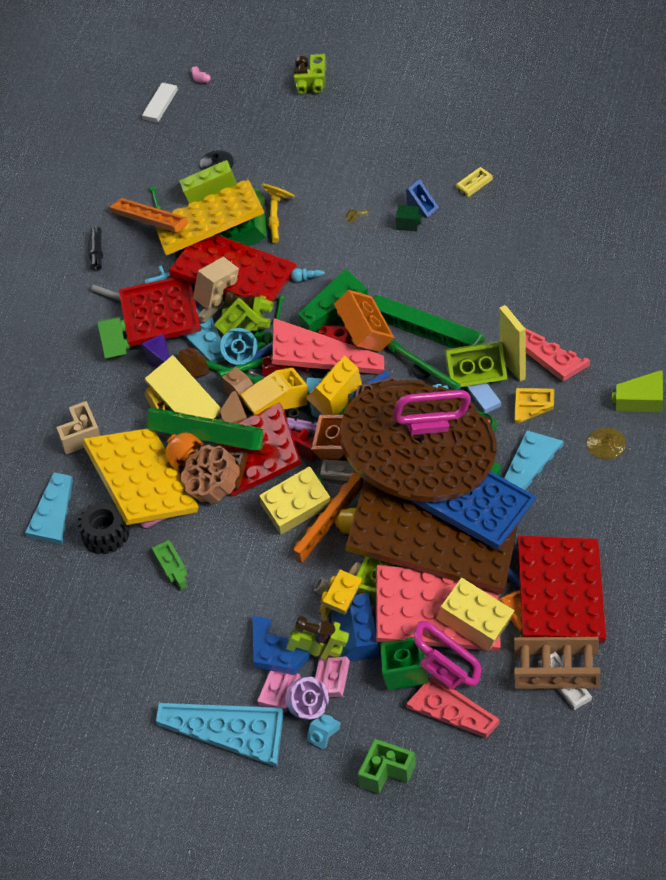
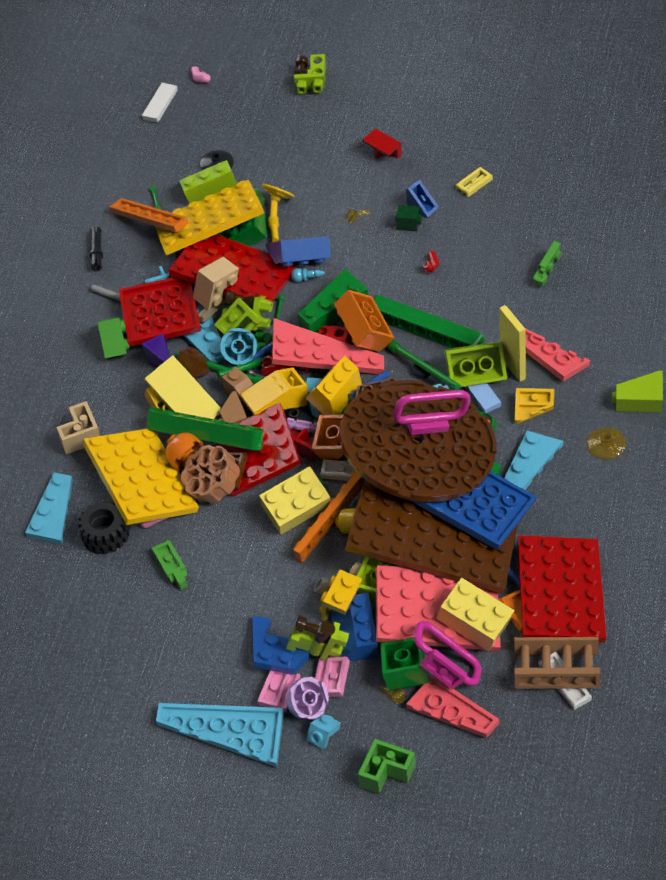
none -> blue slope [265,236,331,266]
none -> red panel [363,128,402,159]
none -> clear yellow hand [379,685,407,704]
none -> red arm [423,251,440,273]
none -> bright green hinge [532,241,562,286]

